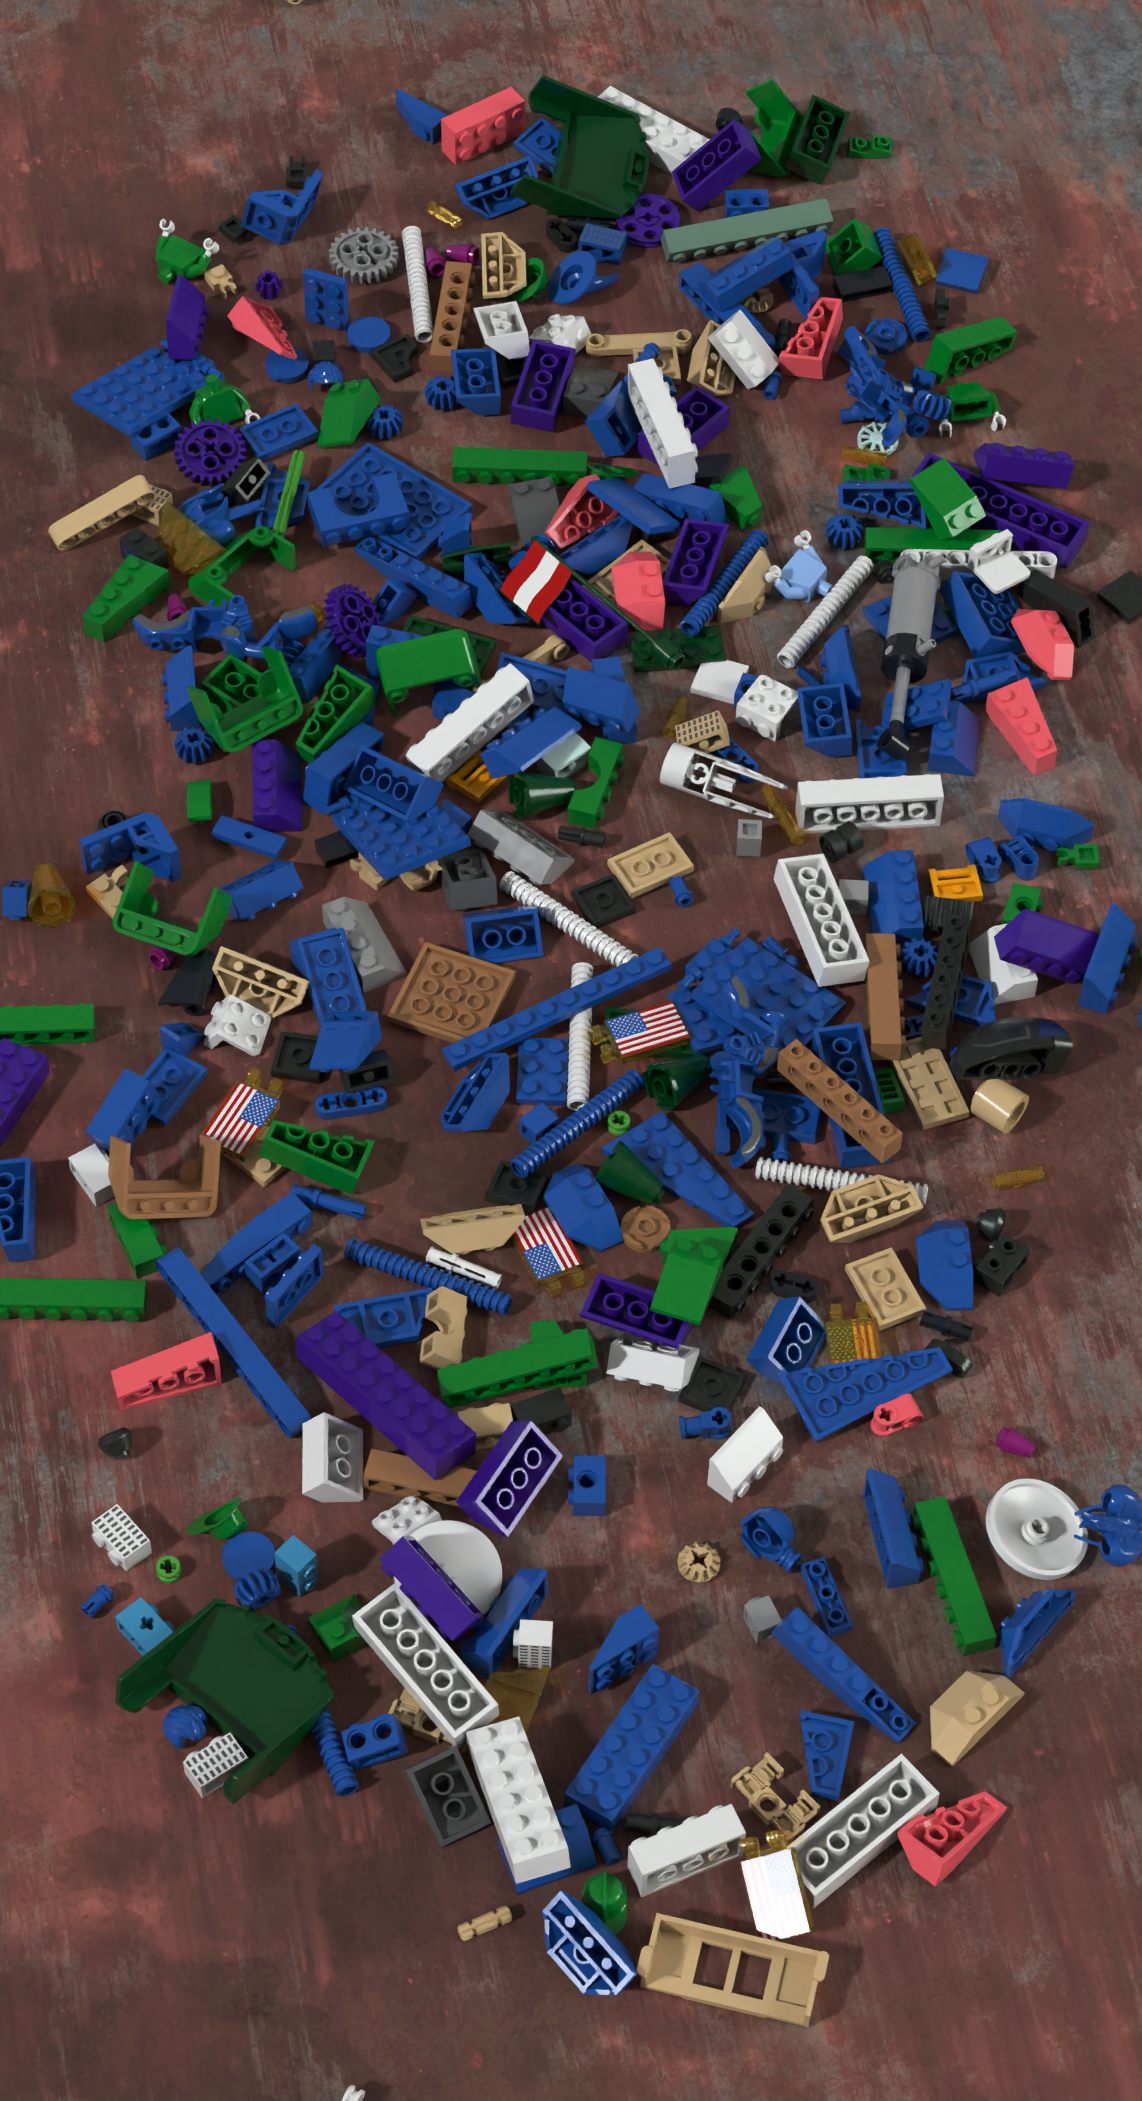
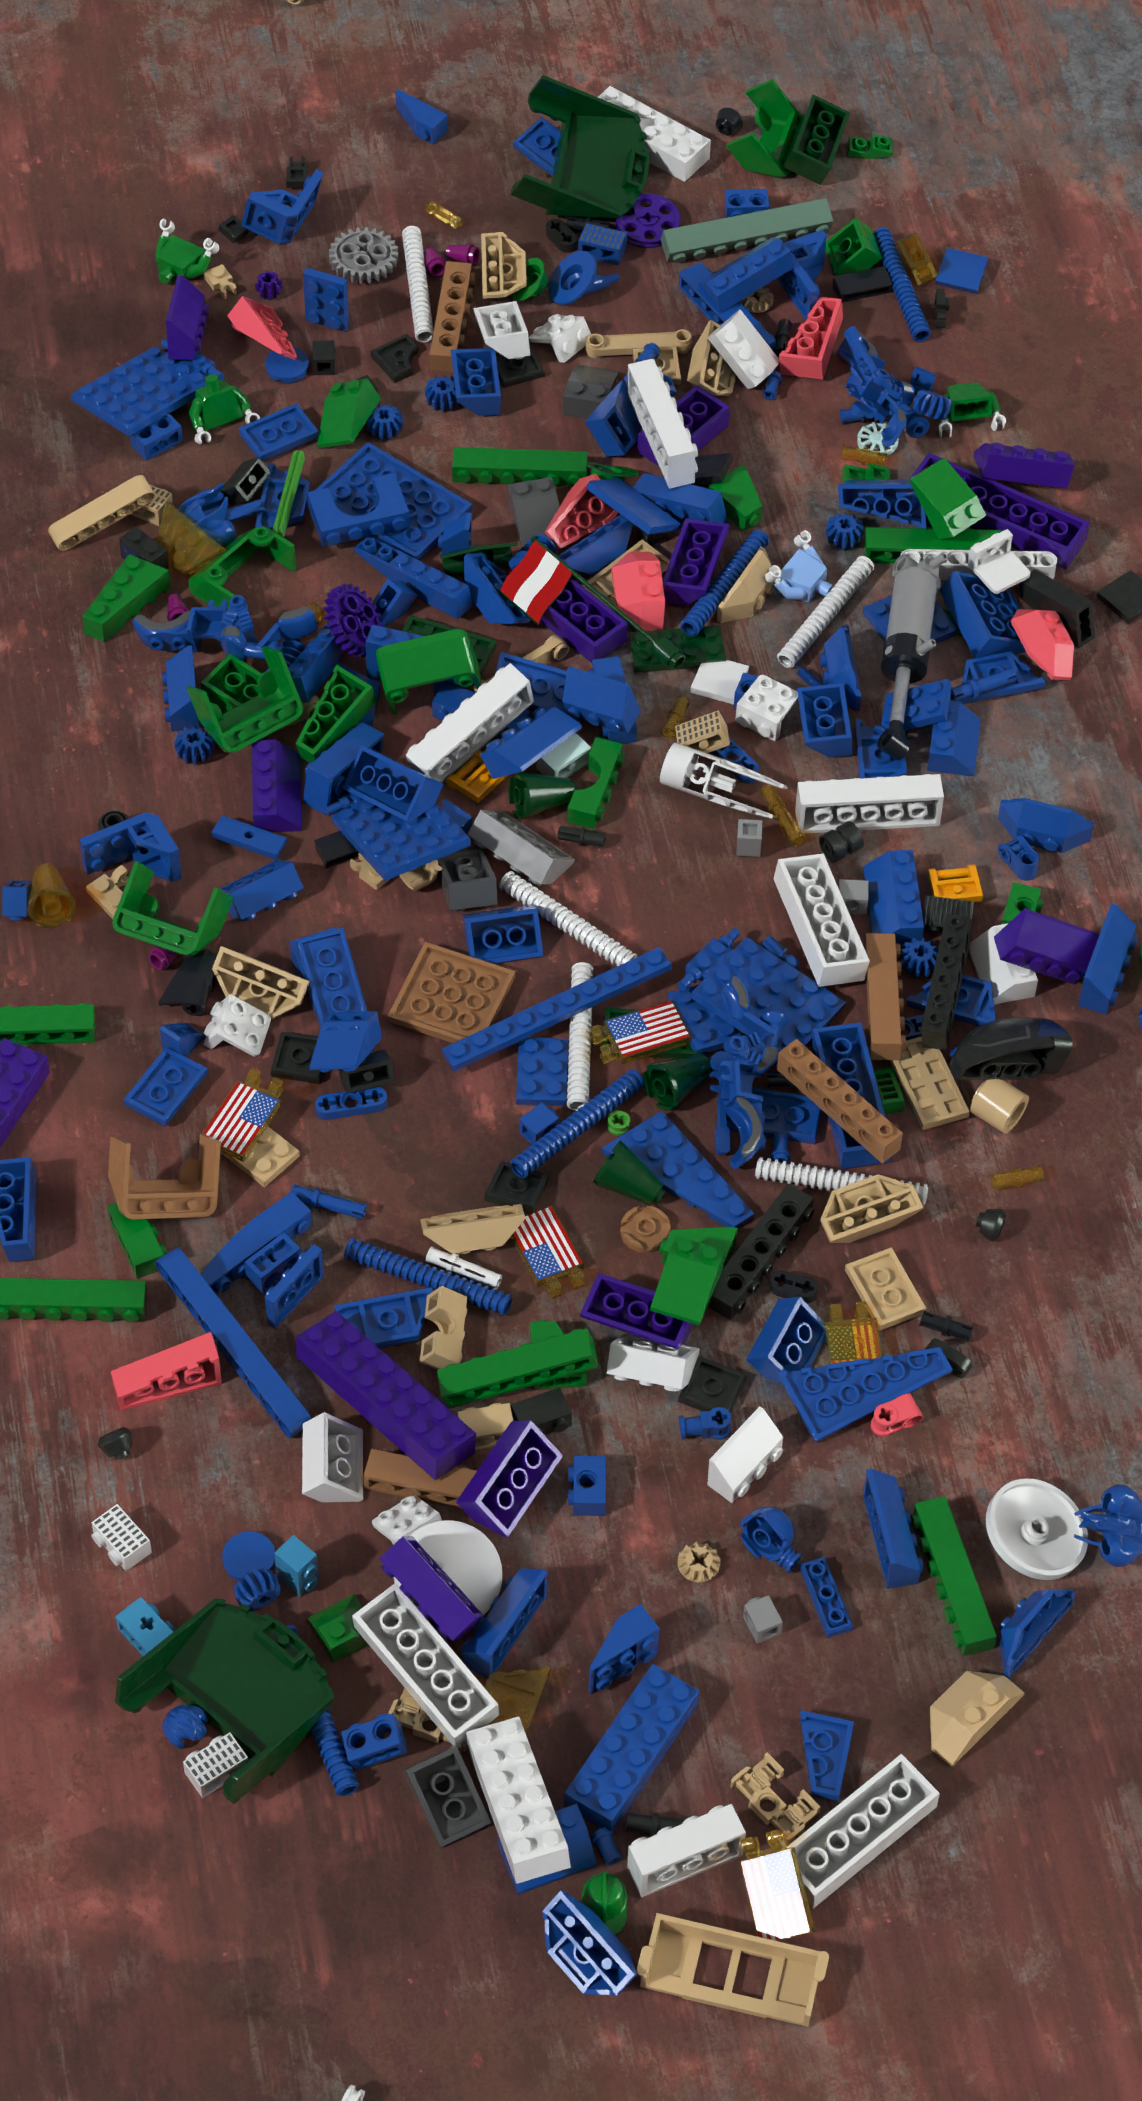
white brick [68,1143,115,1207] -> none
blue pin [80,1584,115,1619] -> none
blue brick [85,1068,161,1155] -> none
bright green bush [156,1556,181,1583] -> none
dark purple gear [174,418,247,487] -> none
green piece [186,1497,248,1540] -> none
green slope [187,779,213,823] -> none
green wedge [258,1120,375,1195] -> none
blue hair [308,361,344,391] -> none
light grey slope [322,897,408,993] -> none
blue tile [347,316,391,353] -> none
blue wedge [440,1053,510,1131] -> none
coral brick [441,87,525,165] -> none
blue wedge [454,156,538,220] -> none
tan axle [458,1906,512,1941] -> none
dark purple brick [510,340,576,432] -> none
white brick [513,1619,553,1670] -> none
blue wedge [544,1164,624,1252] -> none
pearl dark grey tile [571,874,636,929] -> none
tan plate [607,832,694,899] -> none
blue pin [669,876,693,907] -> none
dark purple brick [672,119,761,212] -> none
blue slope [770,1607,916,1743] -> none
blue tile [865,318,908,355] -> none
pearl dark grey wheel [873,560,895,584] -> none
coral wedge [897,1791,1007,1886] -> none
blue wedge [916,1220,973,1311] -> none
green wedge [924,316,1017,385] -> none
blue piece [965,837,1002,883] -> none
pearl dark grey brick [973,1233,1030,1297] -> none
coral wedge [985,677,1057,776] -> none
magenta cone [995,1427,1036,1458] -> none
green plate [1056,844,1100,869] -> none

